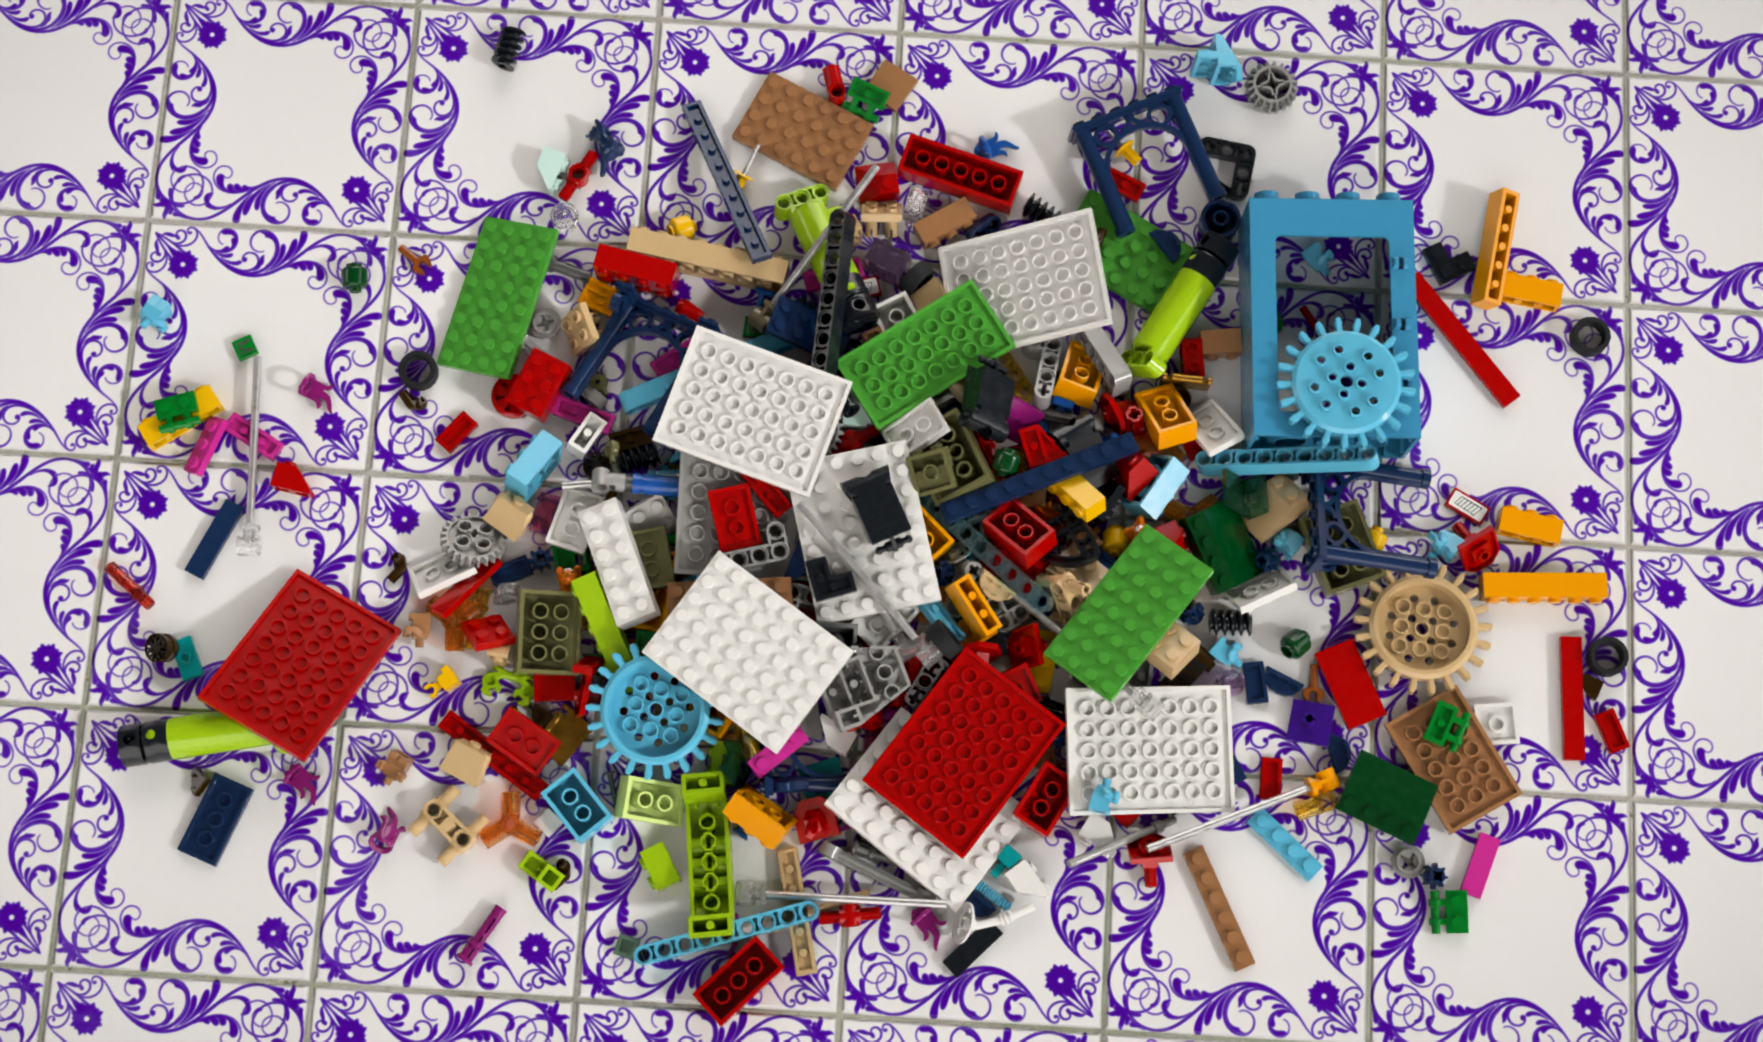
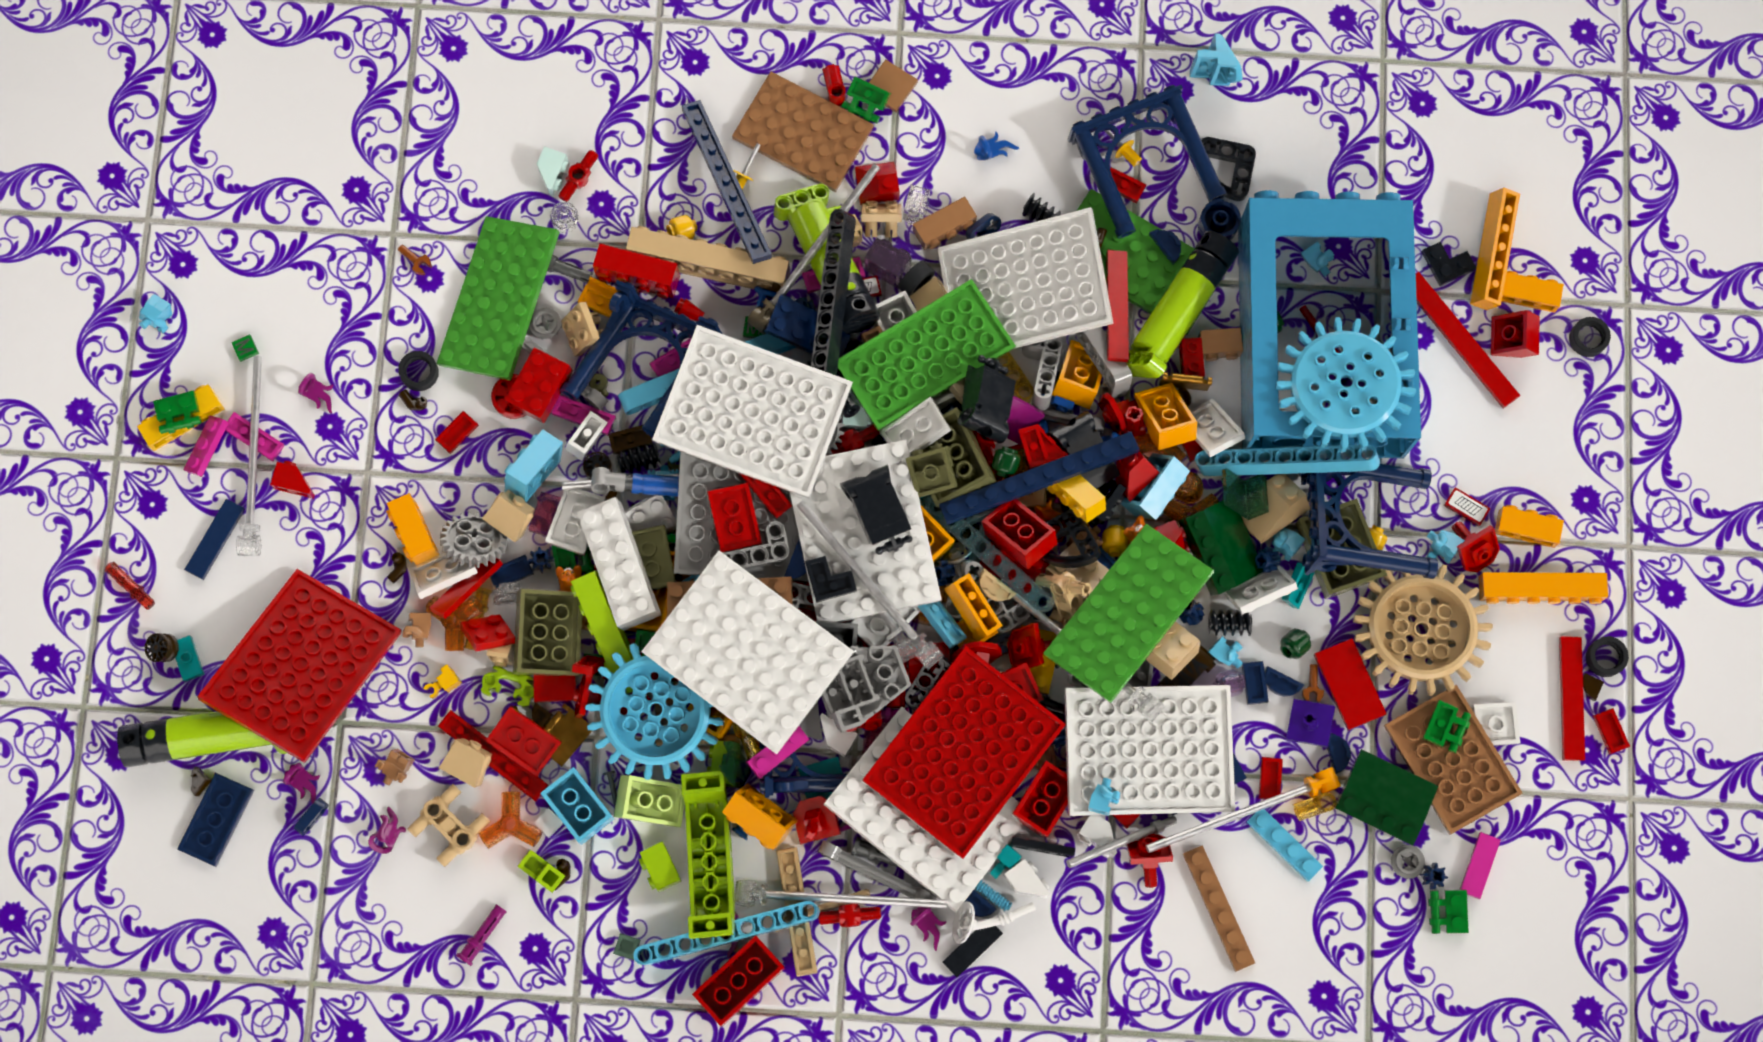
dark green head [341,263,368,293] -> none
black piece [491,26,526,72] -> none
dark blue animal [585,119,625,177] -> none
olive piece [604,440,619,464] -> none
red brick [897,133,1024,215] -> none
black tyre [926,619,963,660] -> none
light grey gear [1244,61,1298,114] -> none
none -> dark blue beam [294,798,329,836]
none -> light orange brick [386,493,440,565]
none -> black tile [1011,836,1076,858]
none -> red tile [1106,250,1129,362]
none -> clear orange hair [1174,472,1204,505]
none -> teal plate [1282,562,1315,609]
none -> red slope [1491,310,1540,358]

